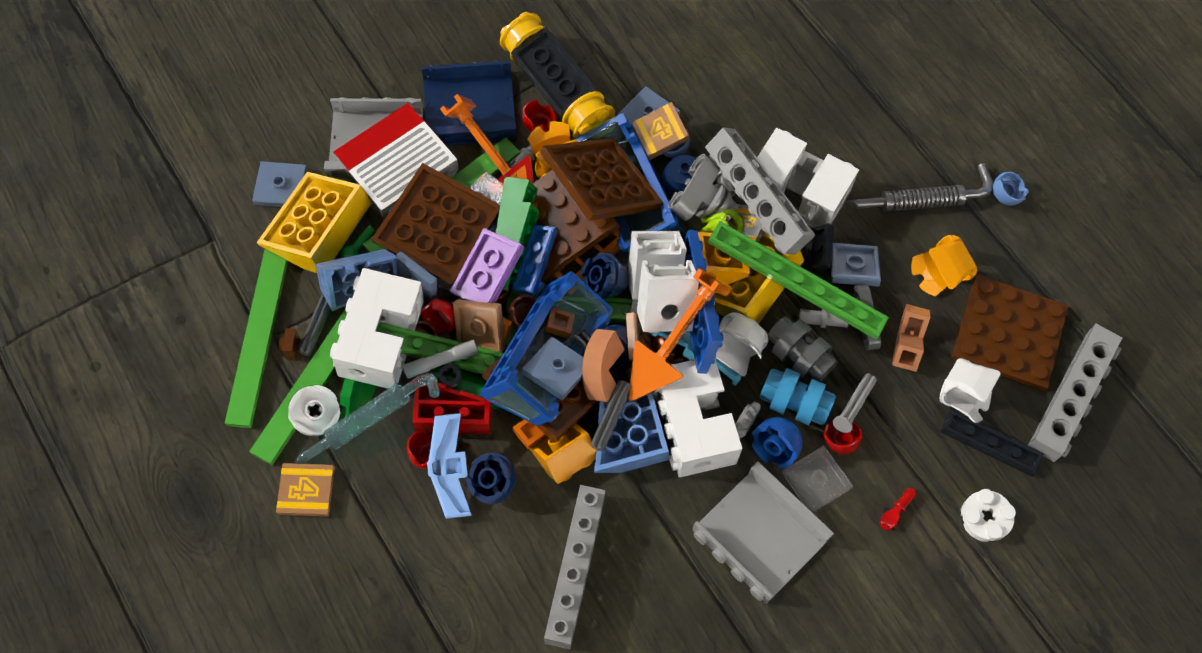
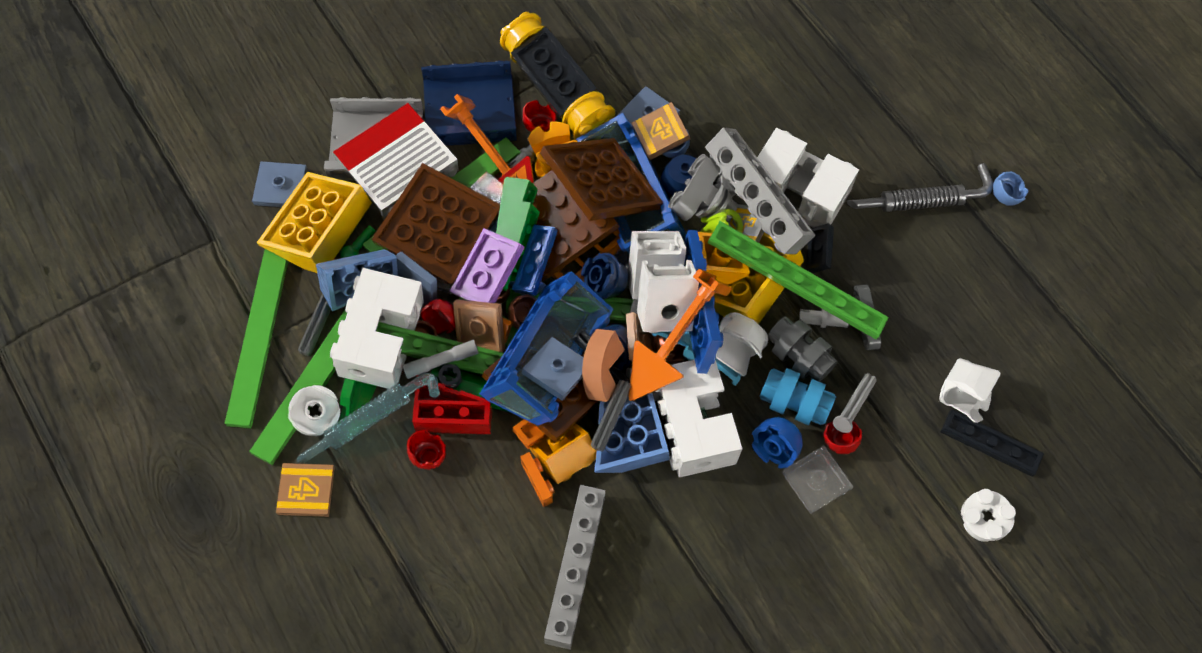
reddish brown plate [279,328,300,361] -> none
light blue plate [427,413,472,519] -> none
dark blue cone [466,452,517,504] -> none
reddish brown plate [545,307,575,339] -> none
light grey panel [692,462,834,604] -> none
light grey gear [735,401,760,438] -> none
sand blue plate [831,243,881,286] -> none
red piece [880,488,916,530] -> none
nougat brick [892,304,931,372] -> none
light orange piece [911,235,977,296] -> none
reddish brown plate [951,274,1069,392] -> none
light grey brick [1028,324,1122,462] -> none
none -> orange plate [520,452,555,507]

